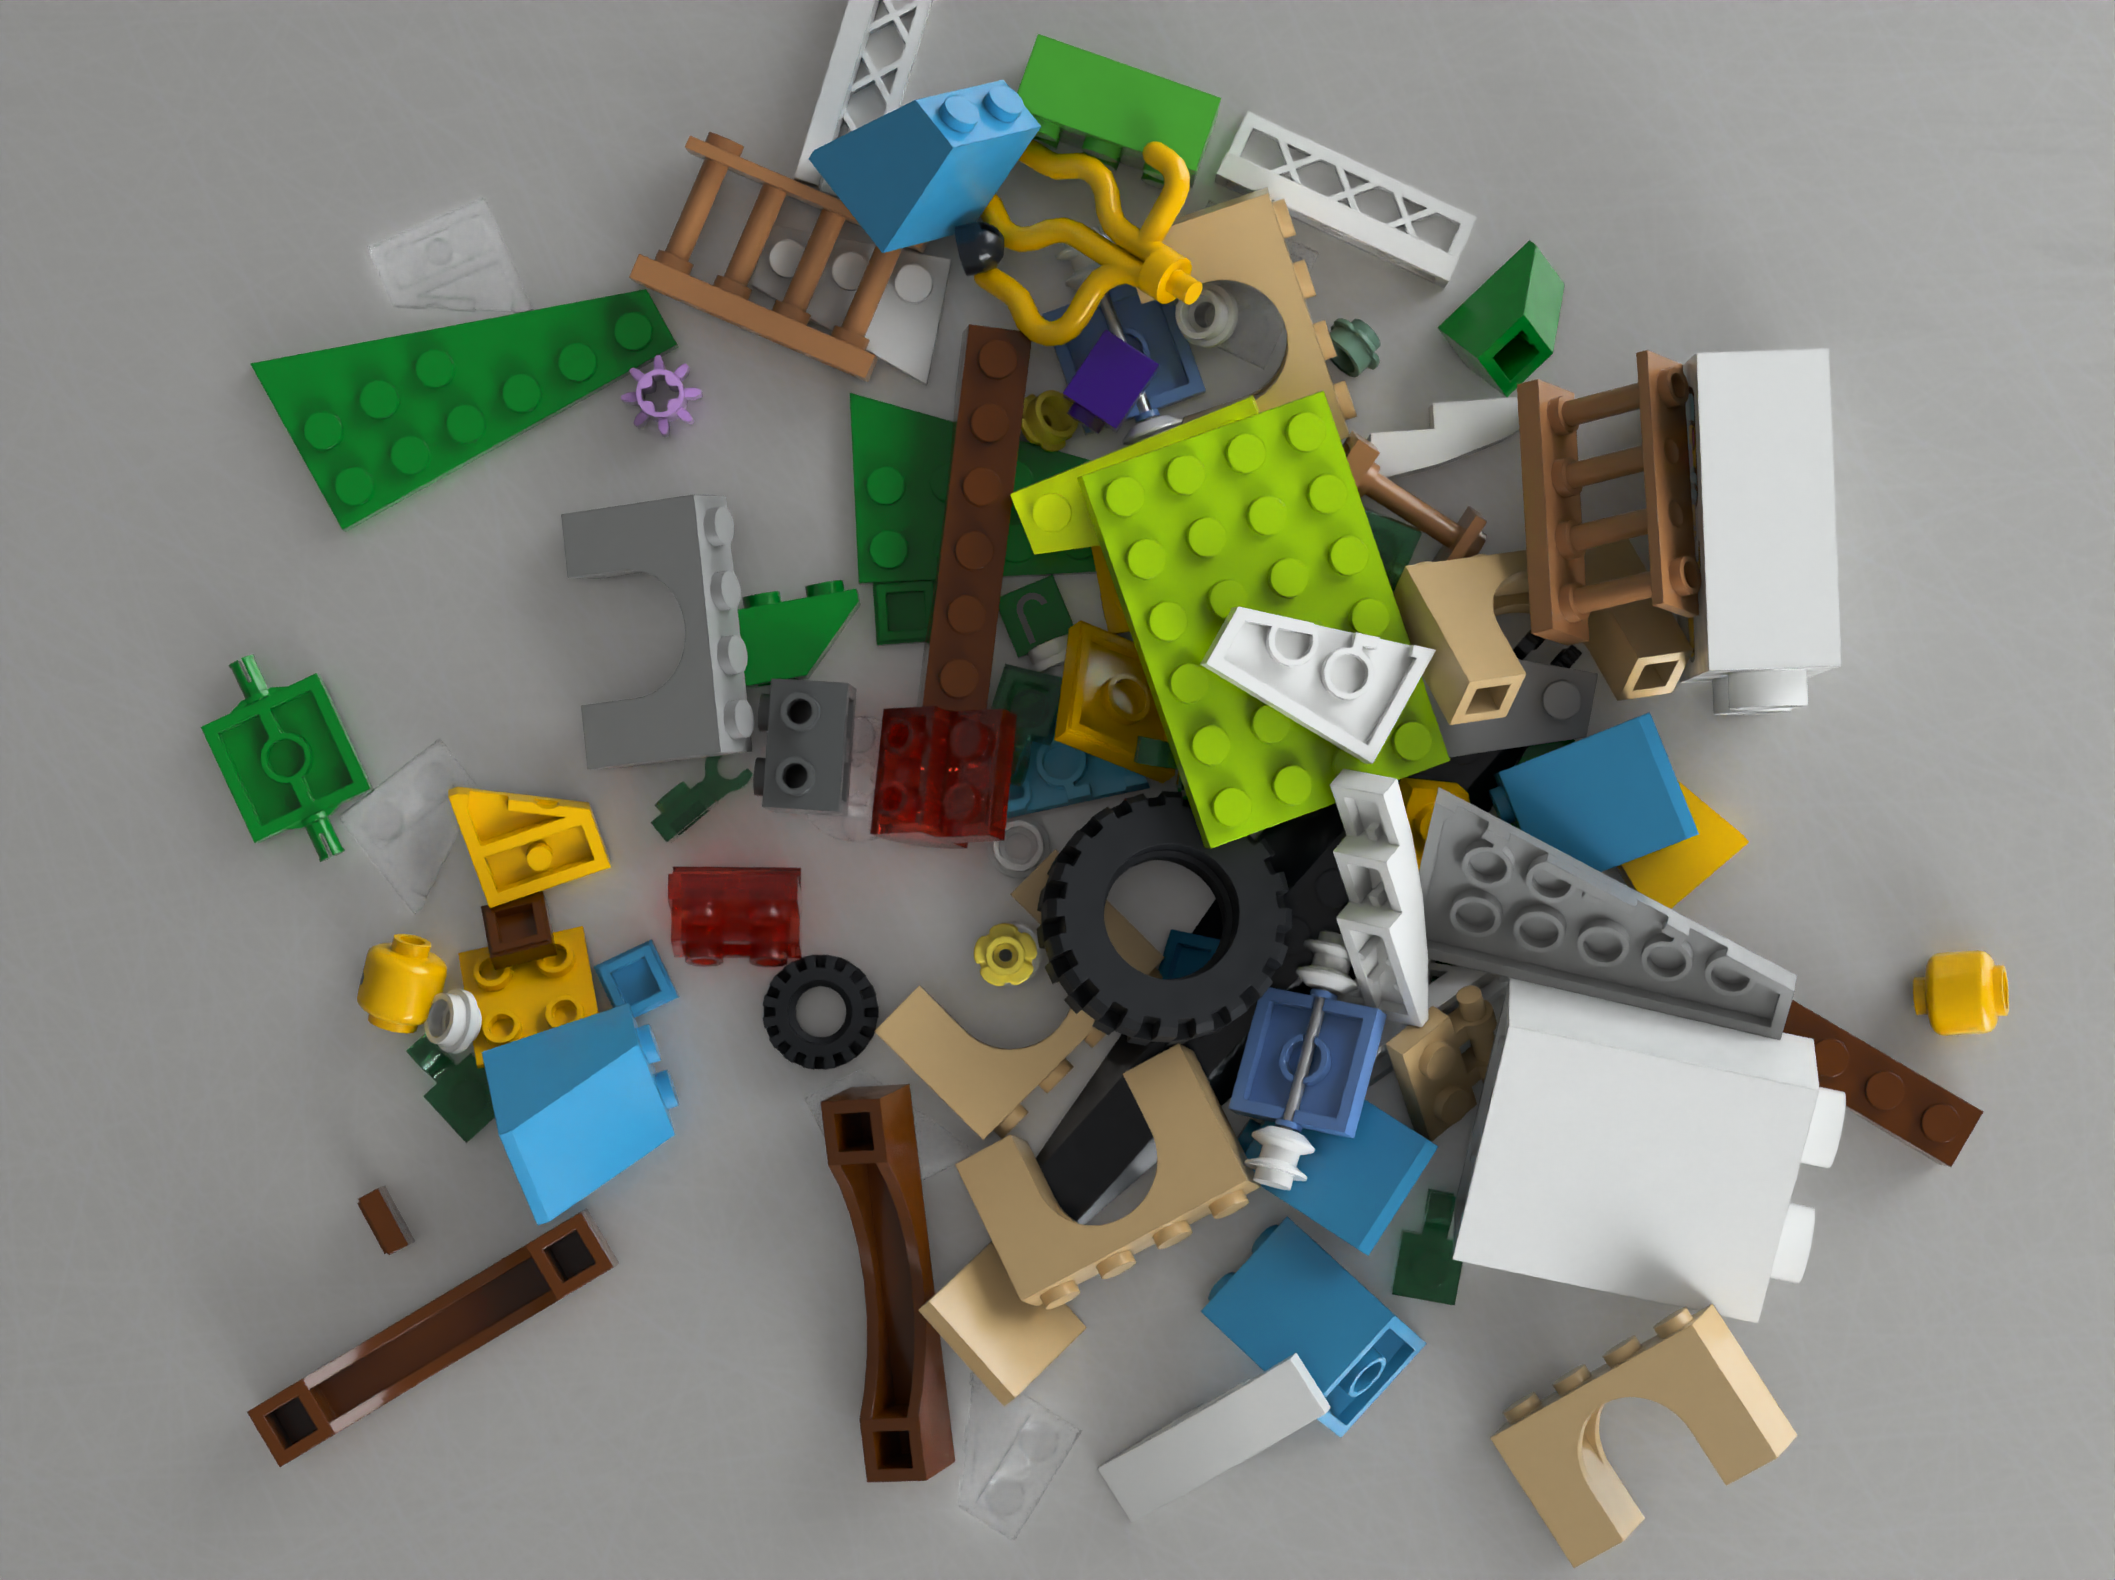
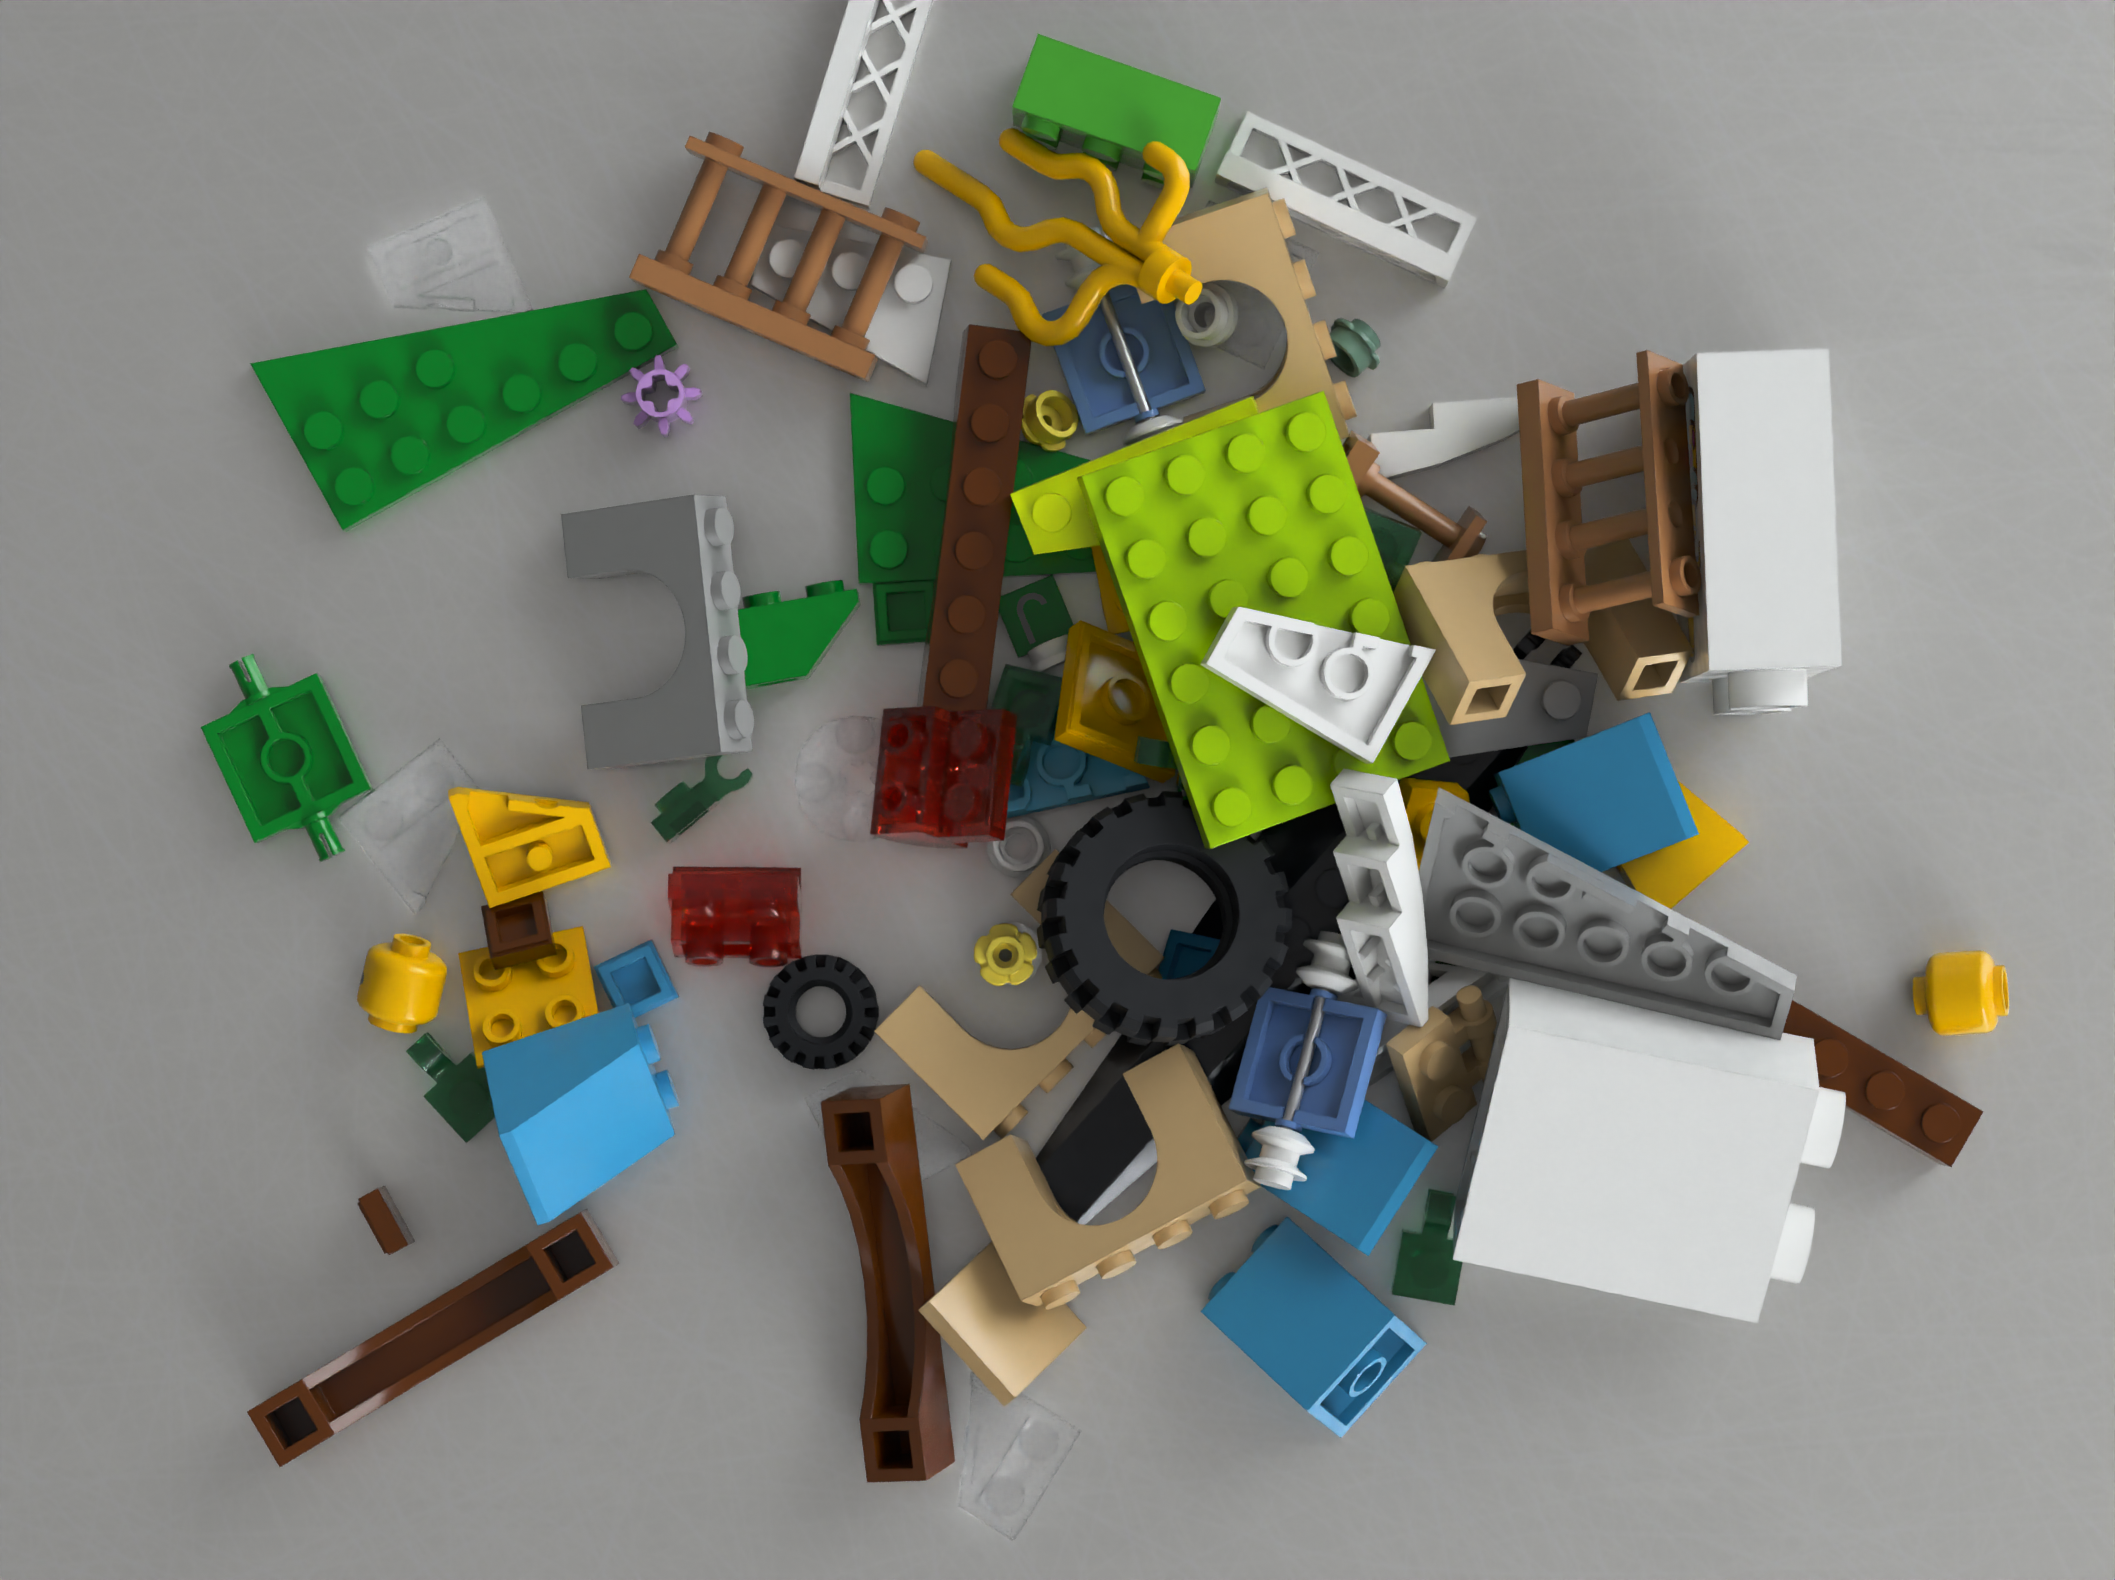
white plate [424,989,482,1054] -> none
dark grey brick [753,678,857,816] -> none
dark azure slope [808,80,1041,253] -> none
black hinge [955,222,1004,276] -> none
dark purple brick [1063,329,1159,435] -> none
white slope [1097,1353,1331,1522] -> none
green slope [1438,240,1565,397] -> none
tan arch [1490,1304,1797,1568] -> none

